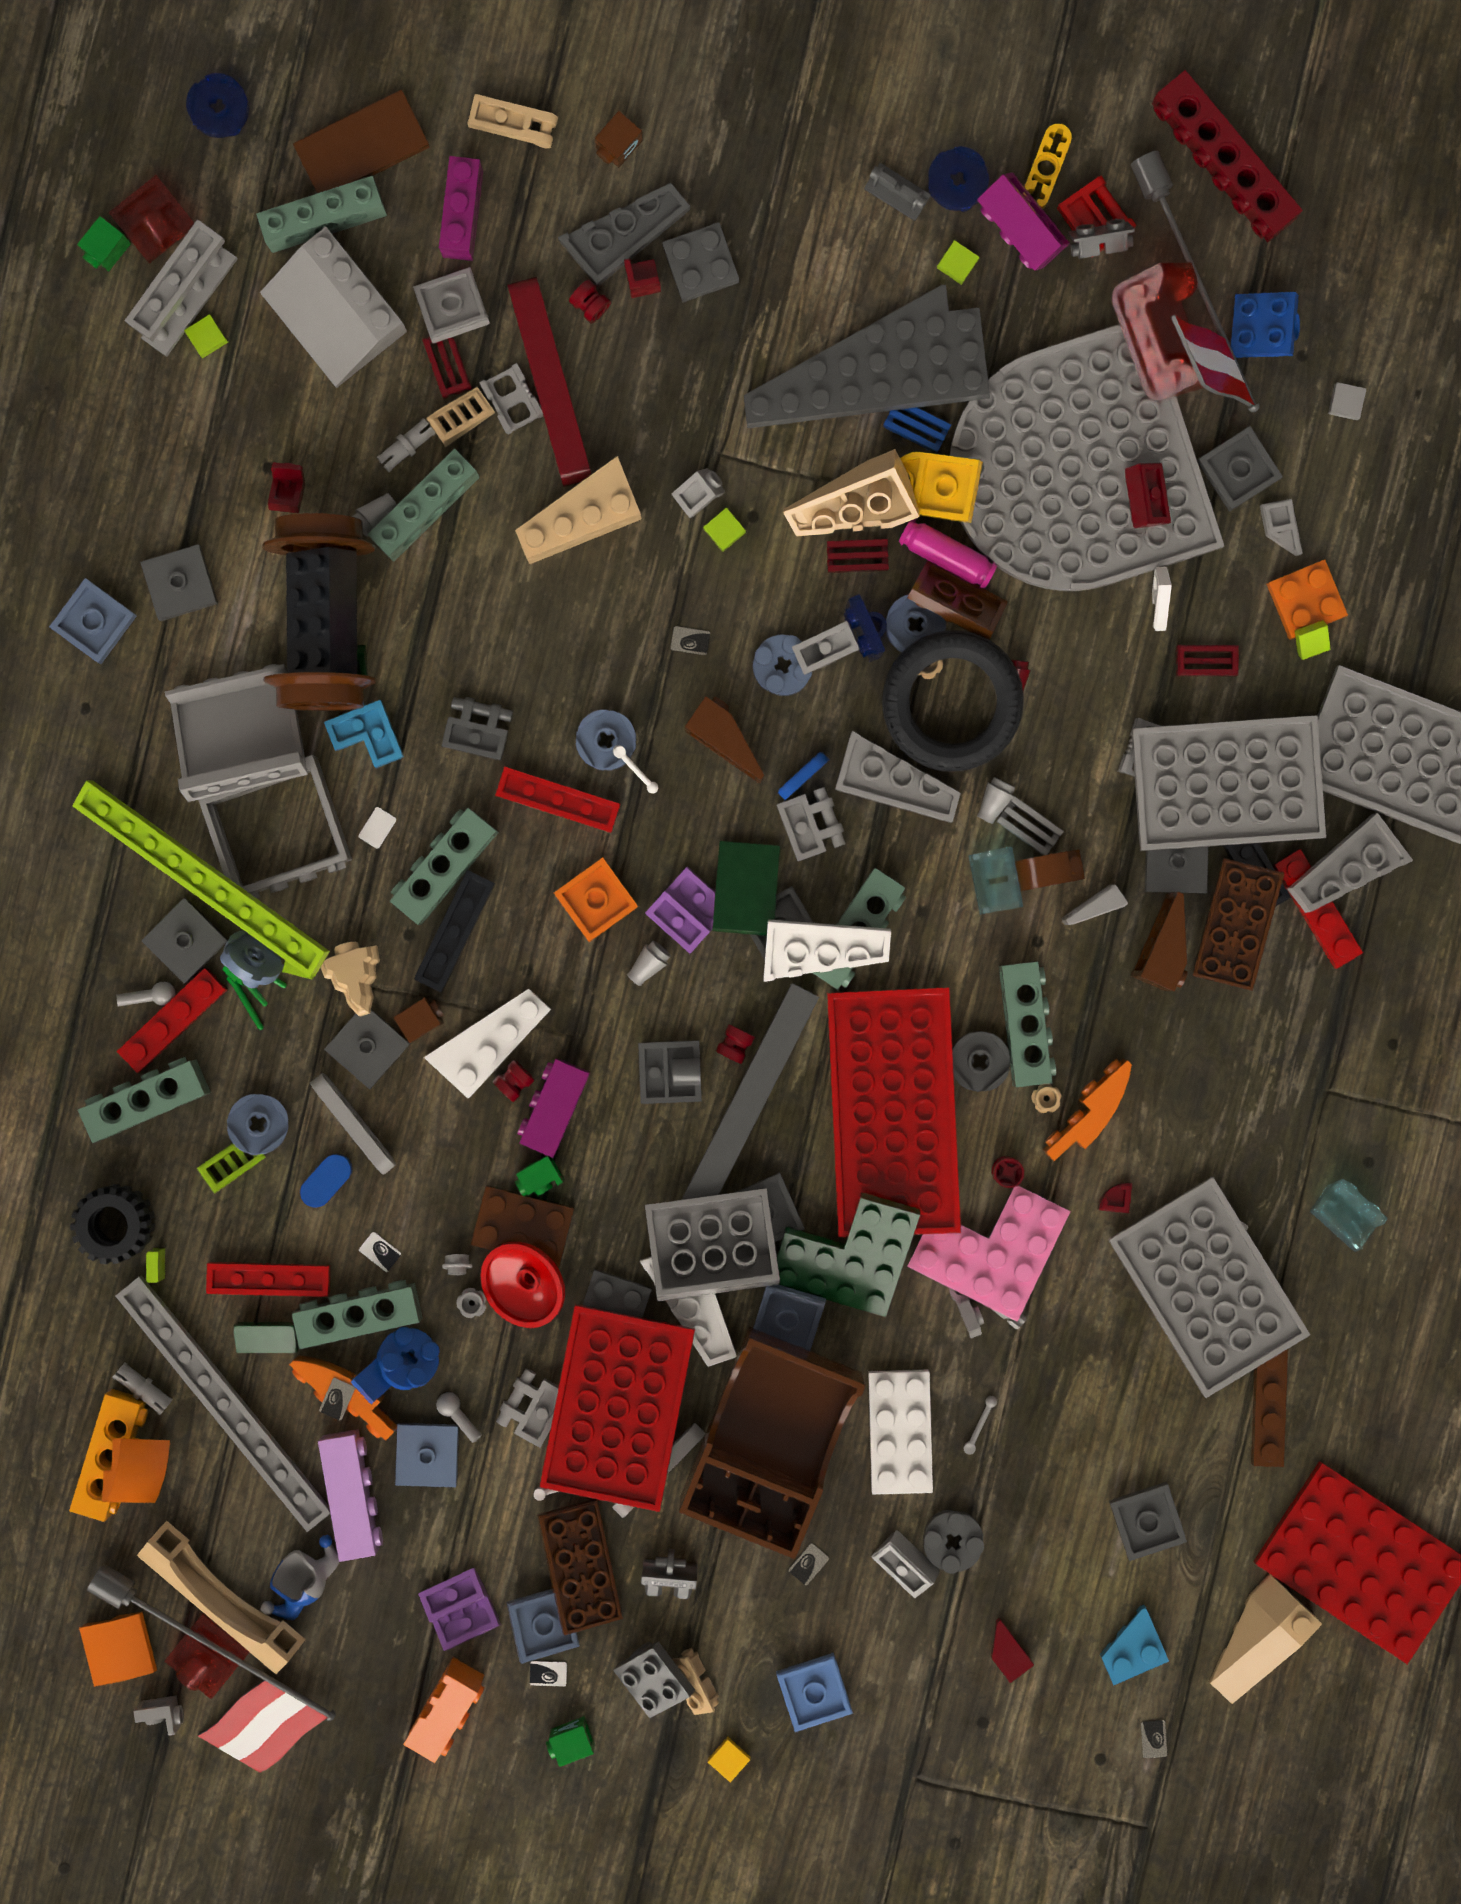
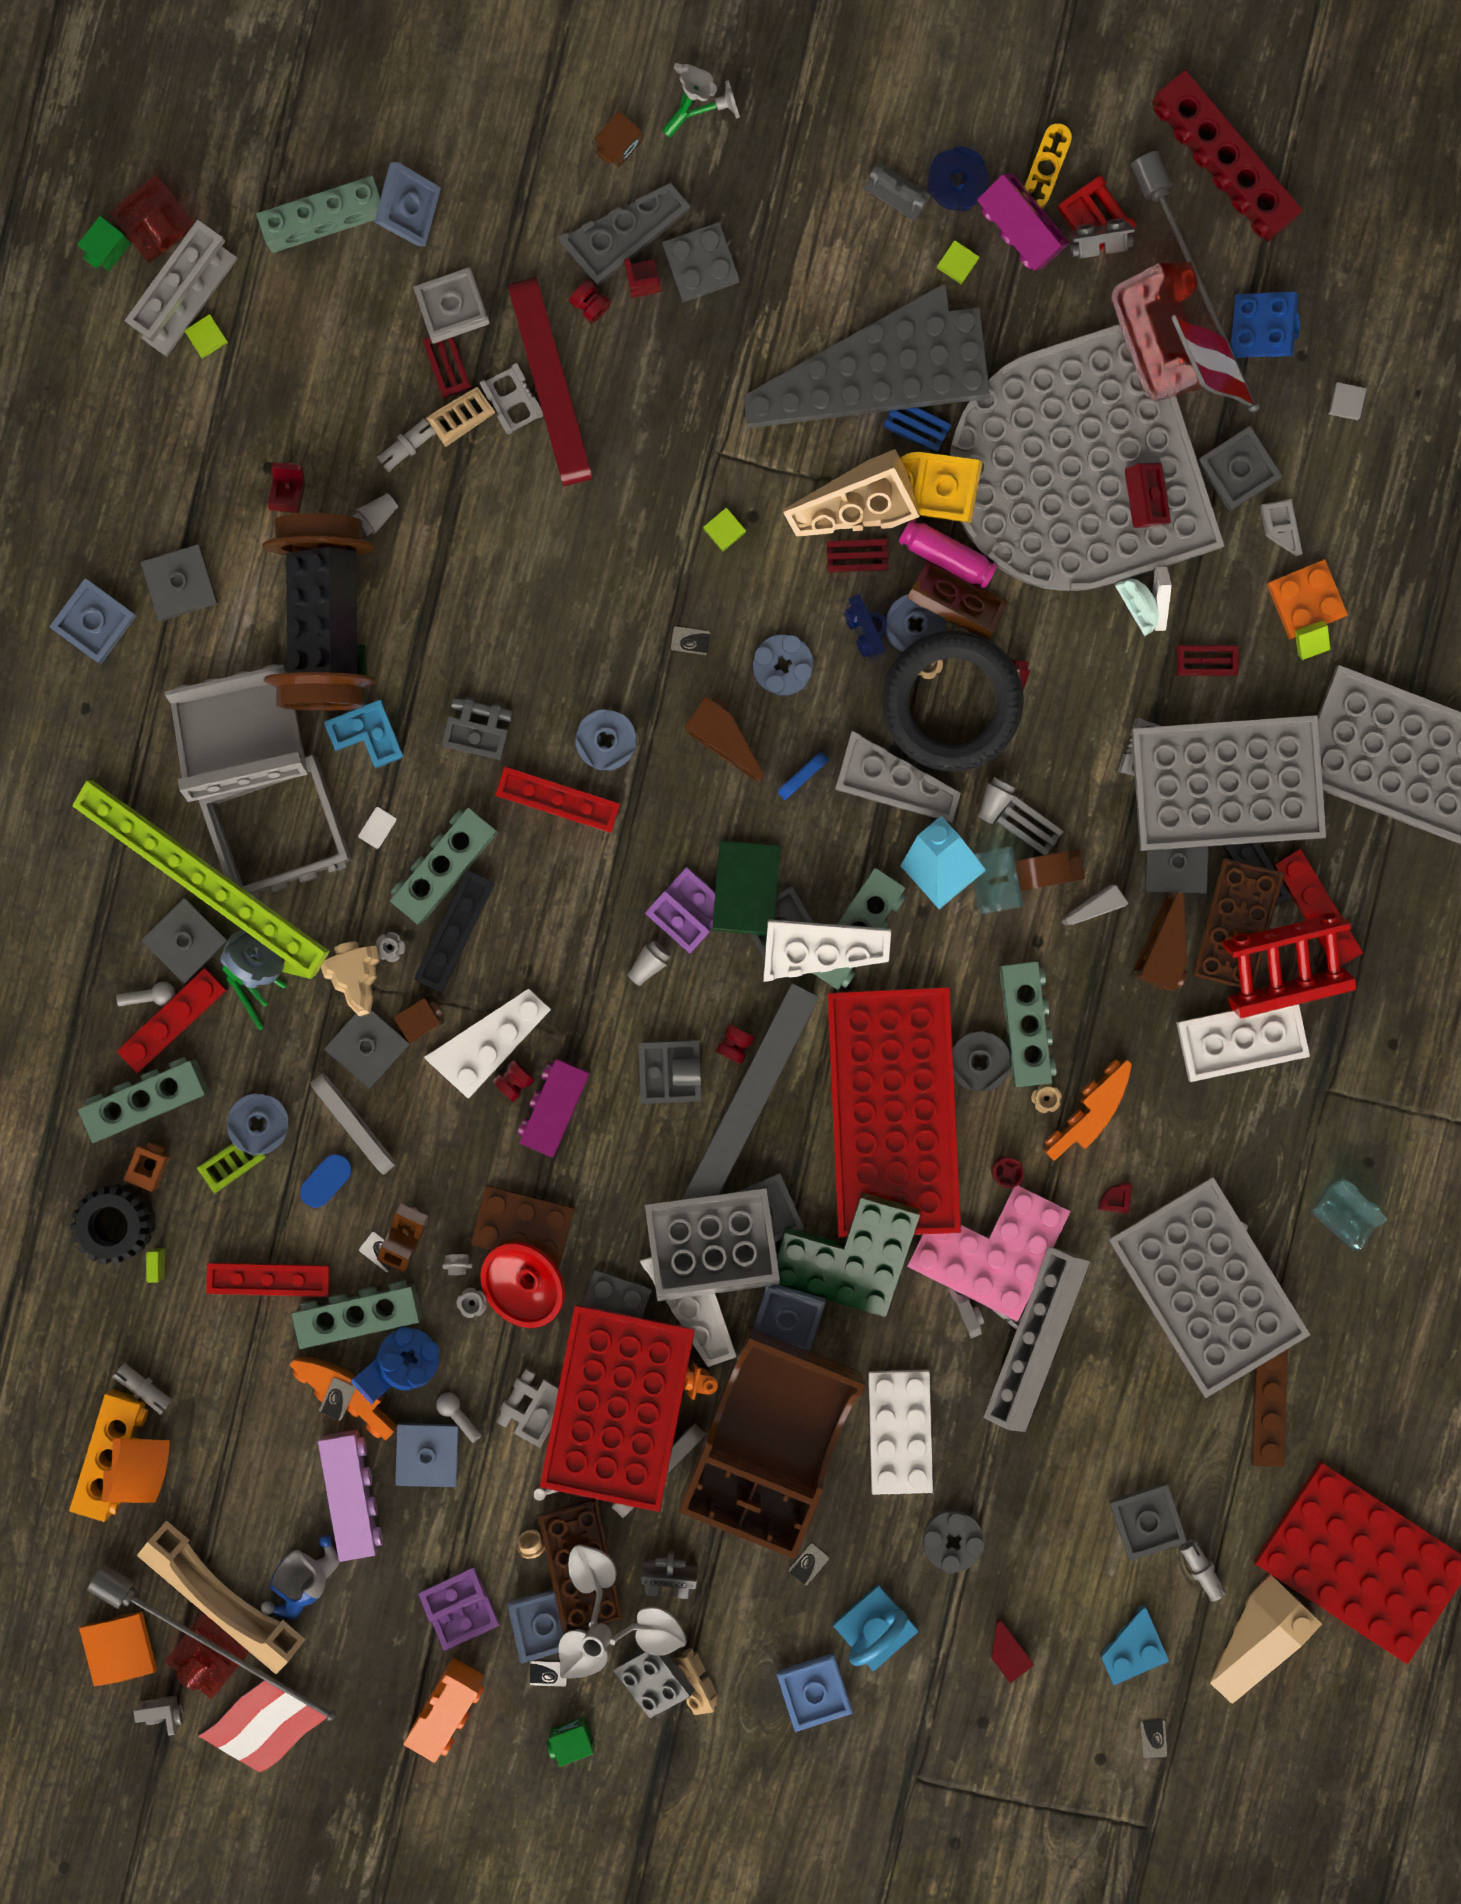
light grey plate [115,1275,330,1532] -> none
clear blue plate [186,73,249,138] -> none
slope [234,1322,298,1353] -> none
light grey slope [260,227,407,388] -> none
reddish brown tile [293,89,430,193] -> none
sand green brick [367,449,480,562] -> none
magenta brick [439,156,483,261] -> none
tan plate [468,94,558,148] -> none
tan wedge [515,456,641,564] -> none
green brick [515,1155,565,1197] -> none
orange plate [554,857,638,942] -> none
white hinge [613,745,659,793] -> none
light grey bracket [672,468,725,518] -> none
yellow tile [708,1737,750,1782] -> none
light grey plate [776,787,846,862] -> none
light grey slope [792,621,861,675] -> none
light grey slope [871,1530,939,1598] -> none
light grey hinge [963,1396,997,1455] -> none
light grey wing [1287,813,1413,913] -> none
none -> dark orange brick [123,1142,171,1192]
none -> sand blue plate [374,162,441,246]
none -> light grey plate [376,932,405,962]
none -> reddish brown brick [377,1203,429,1272]
none -> tan plate [517,1530,545,1559]
none -> light grey plant [558,1544,687,1678]
none -> light grey plant [662,63,740,138]
none -> orange hinge [684,1359,718,1400]
none -> dark azure tile [833,1583,919,1672]
none -> medium azure slope [900,816,986,909]
none -> light grey brick [983,1247,1090,1432]
none -> light aqua tile [1115,578,1159,636]
none -> white plate [1176,1004,1310,1082]
none -> light grey pin [1179,1539,1227,1602]
none -> red fence [1222,912,1356,1019]

